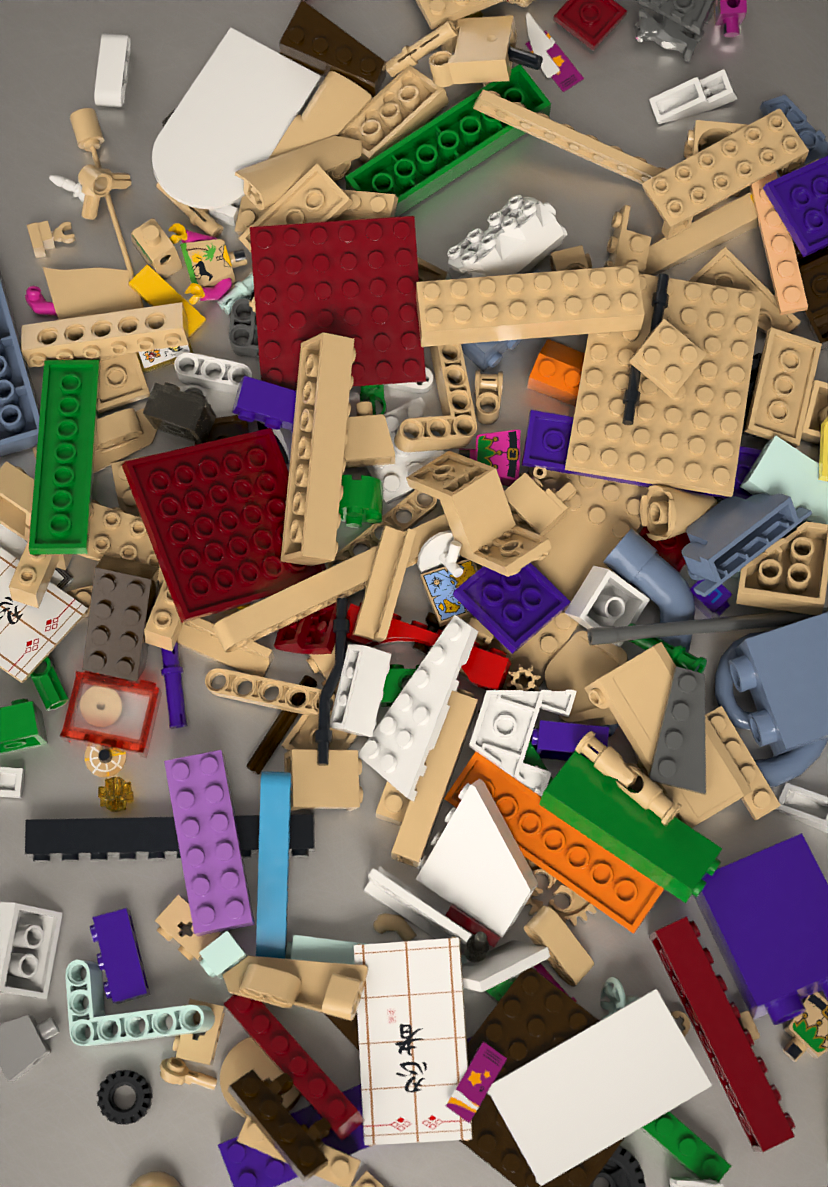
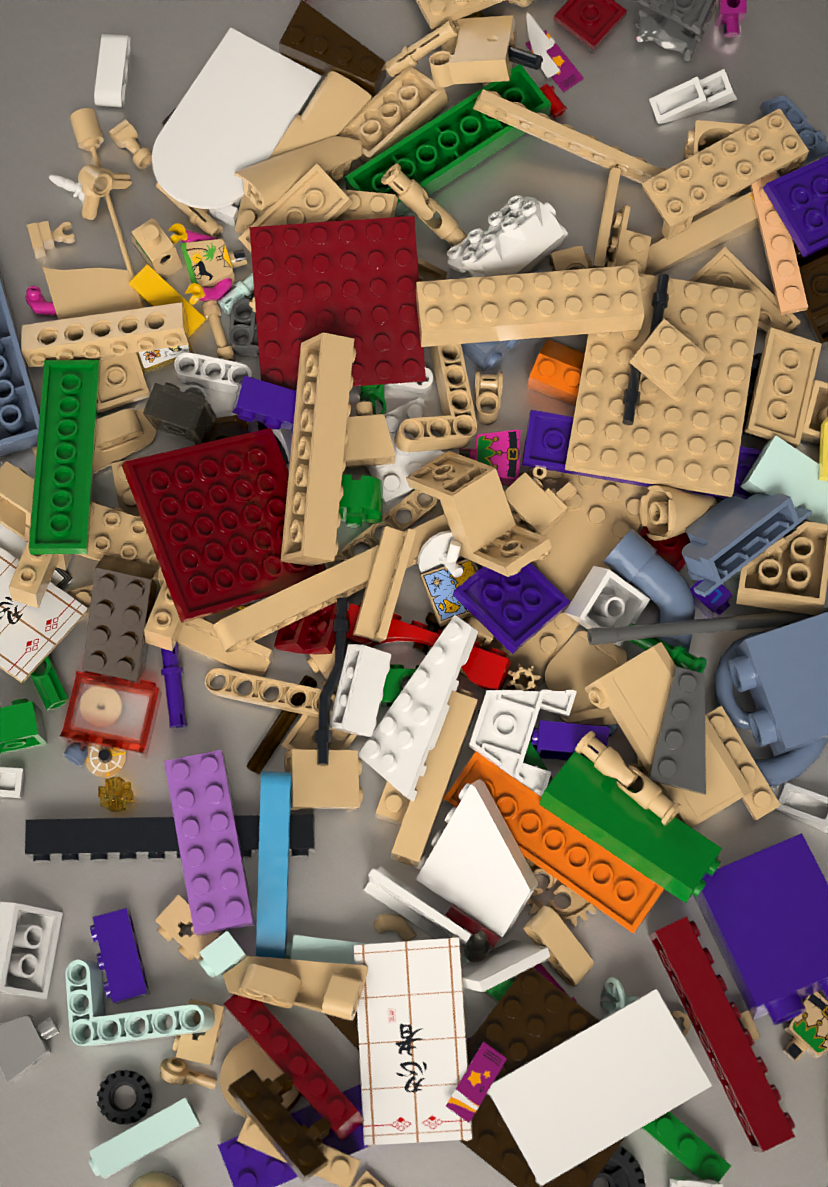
none -> sand blue hinge [63,742,88,767]
none -> light aqua brick [88,1098,202,1179]
none -> tan leg [108,119,152,169]
none -> tan bar [202,300,236,362]
none -> tan piece [381,164,468,247]
none -> red pin [540,84,568,119]
none -> tan tile [593,167,621,268]

